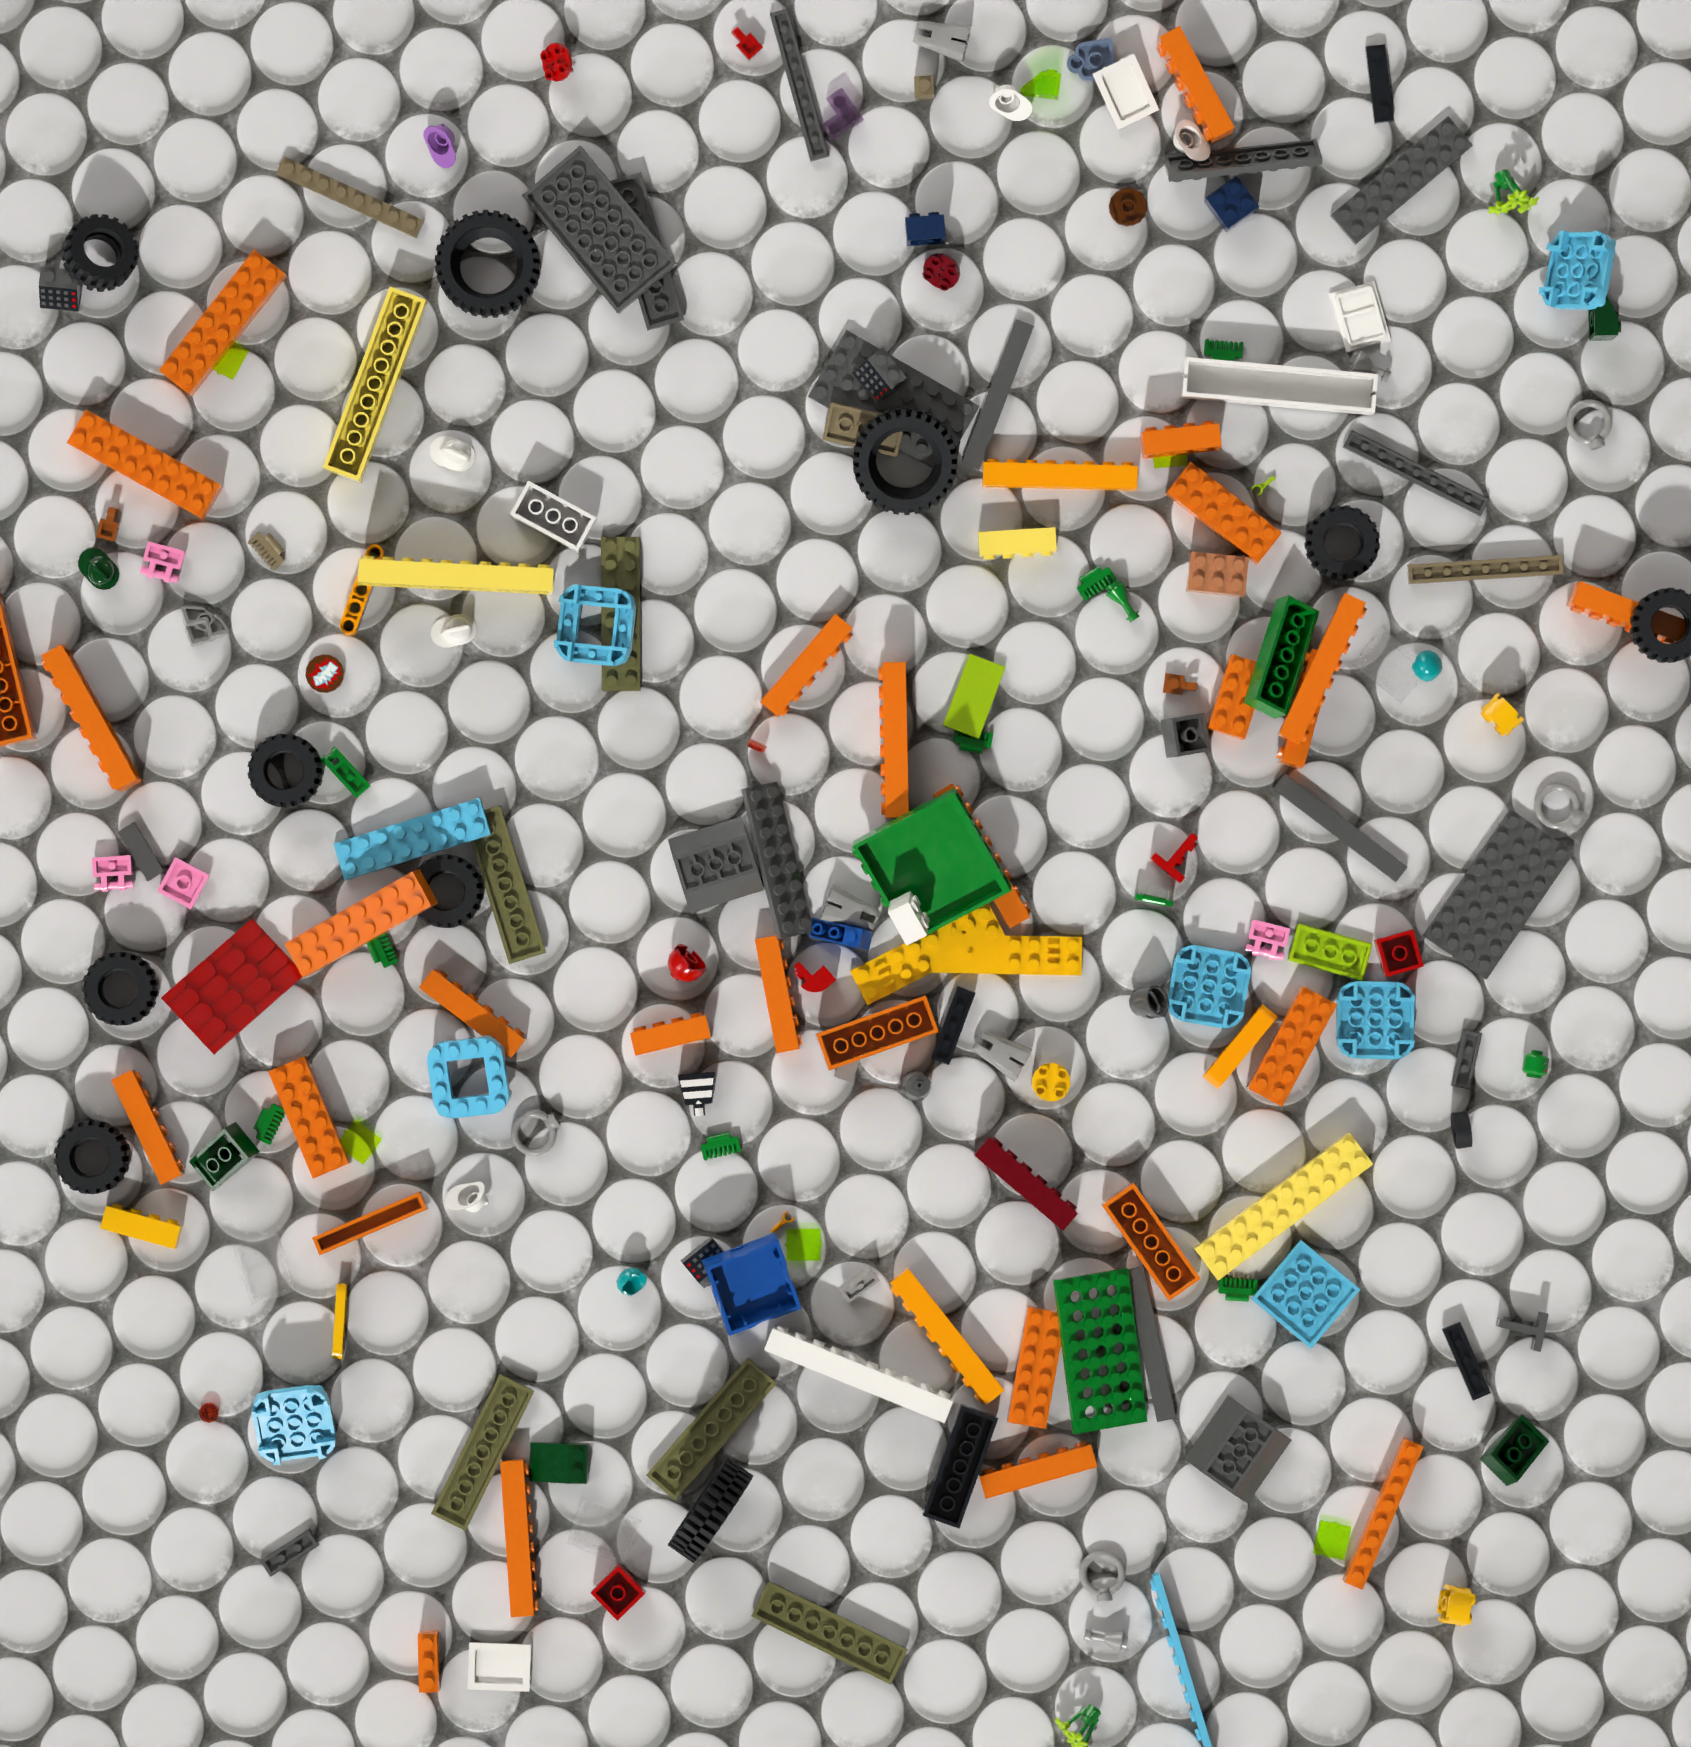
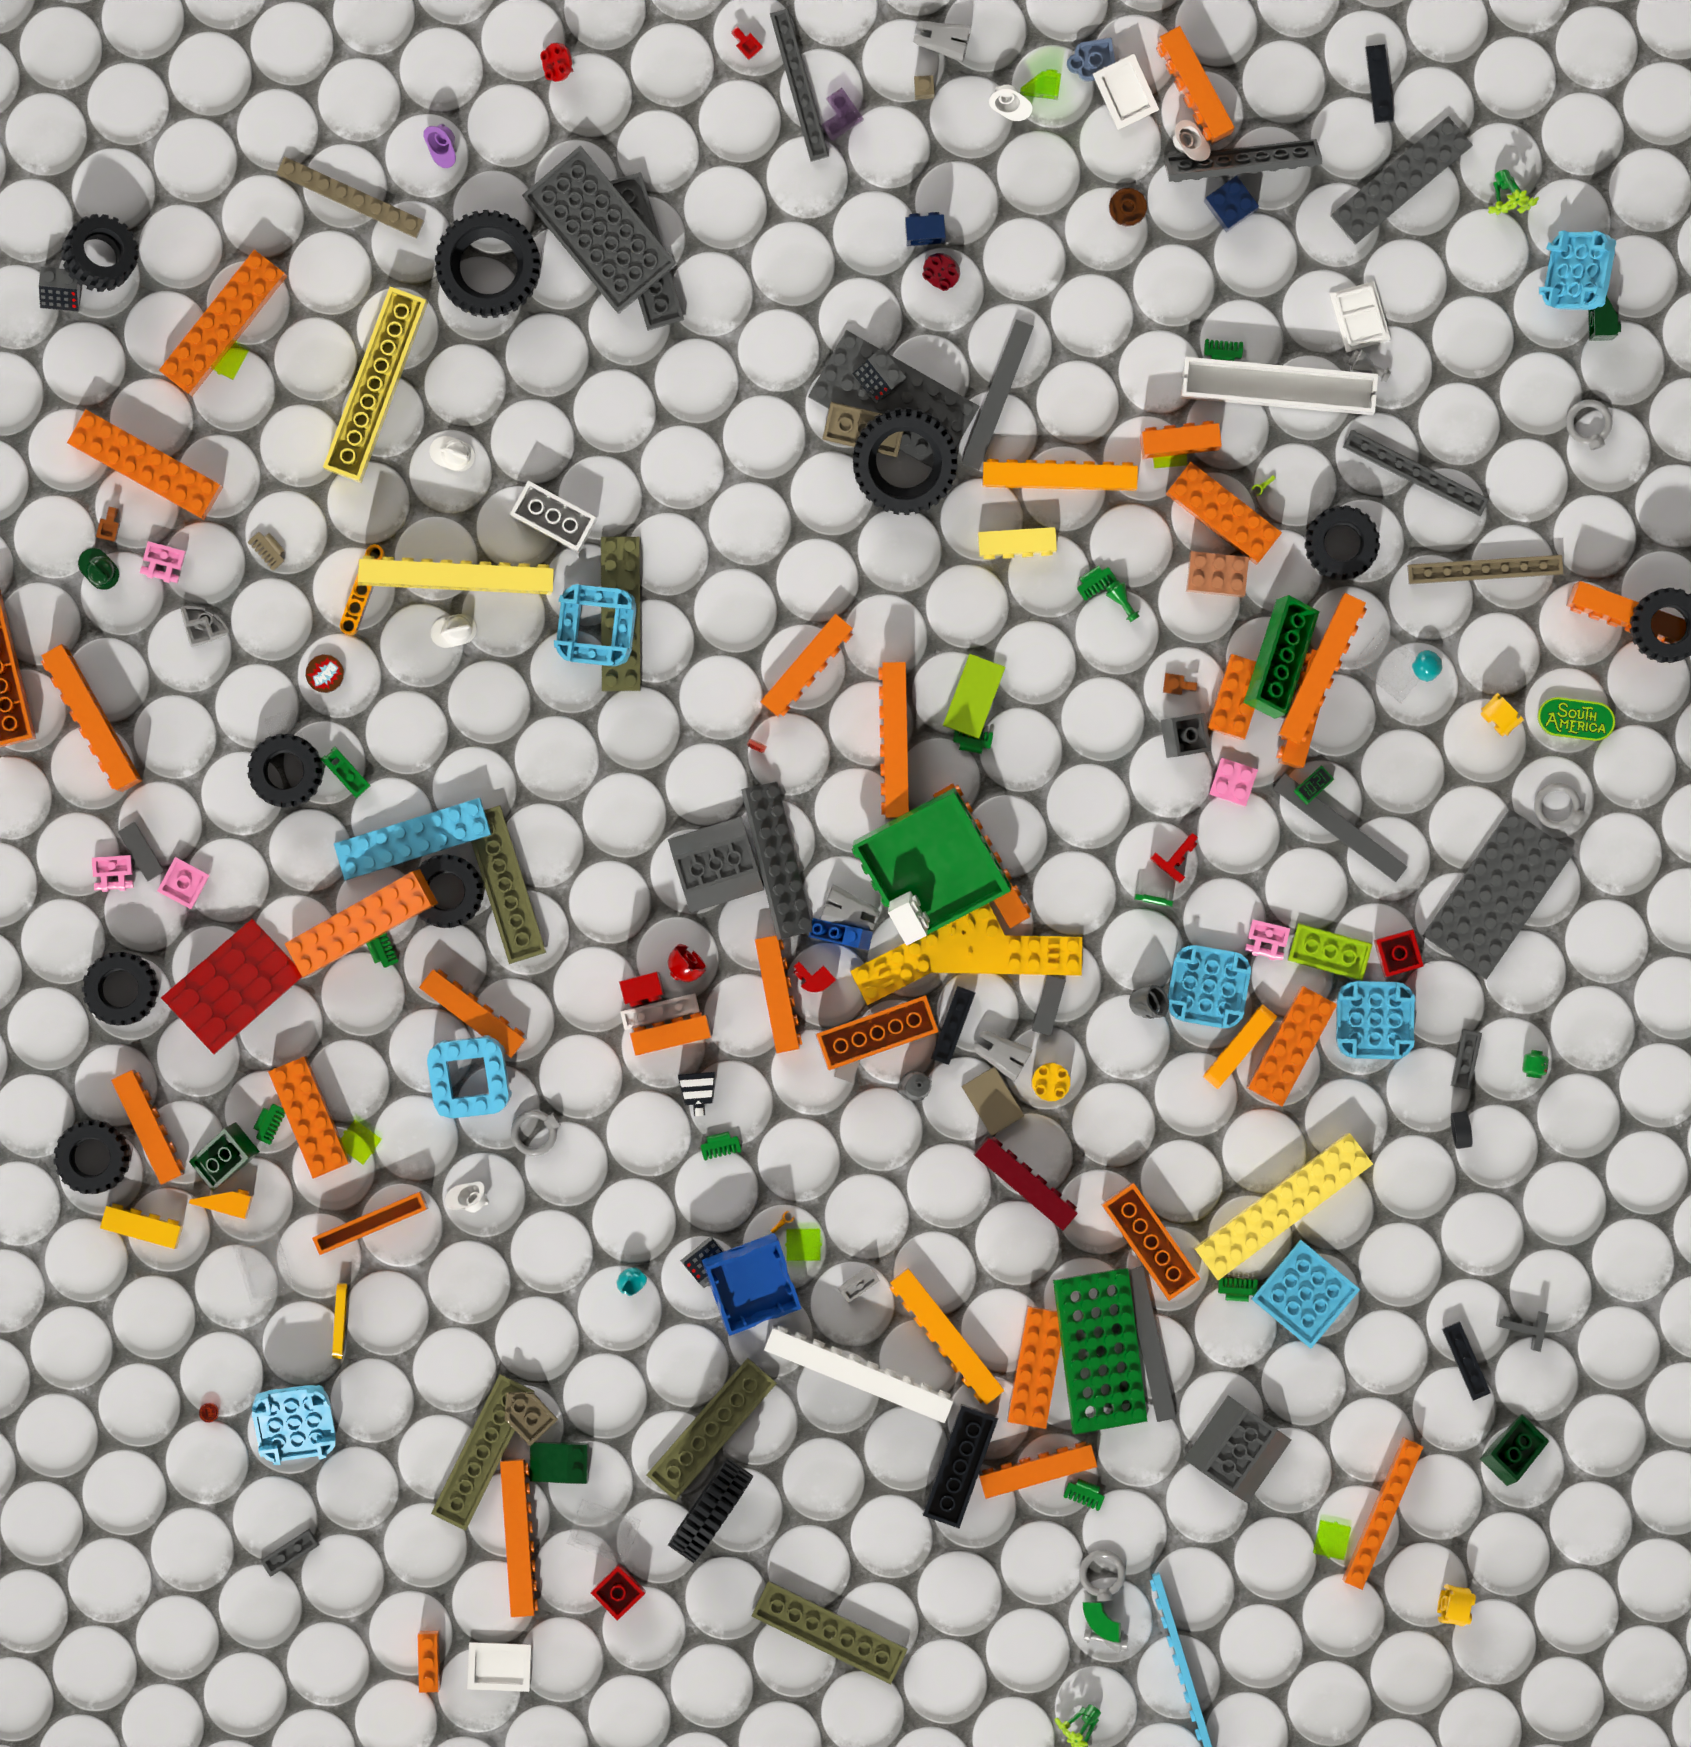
none -> light orange slope [189,1188,253,1219]
none -> dark tan tile [505,1392,558,1446]
none -> red brick [619,972,665,1007]
none -> white tile [620,993,700,1030]
none -> dark tan tile [961,1067,1024,1136]
none -> dark grey tile [1032,975,1066,1036]
none -> green piece [1063,1478,1105,1511]
none -> green tile [1083,1602,1121,1643]
none -> bright pink plate [1209,757,1258,806]
none -> tile [1293,765,1334,805]
none -> tile [1537,697,1615,741]

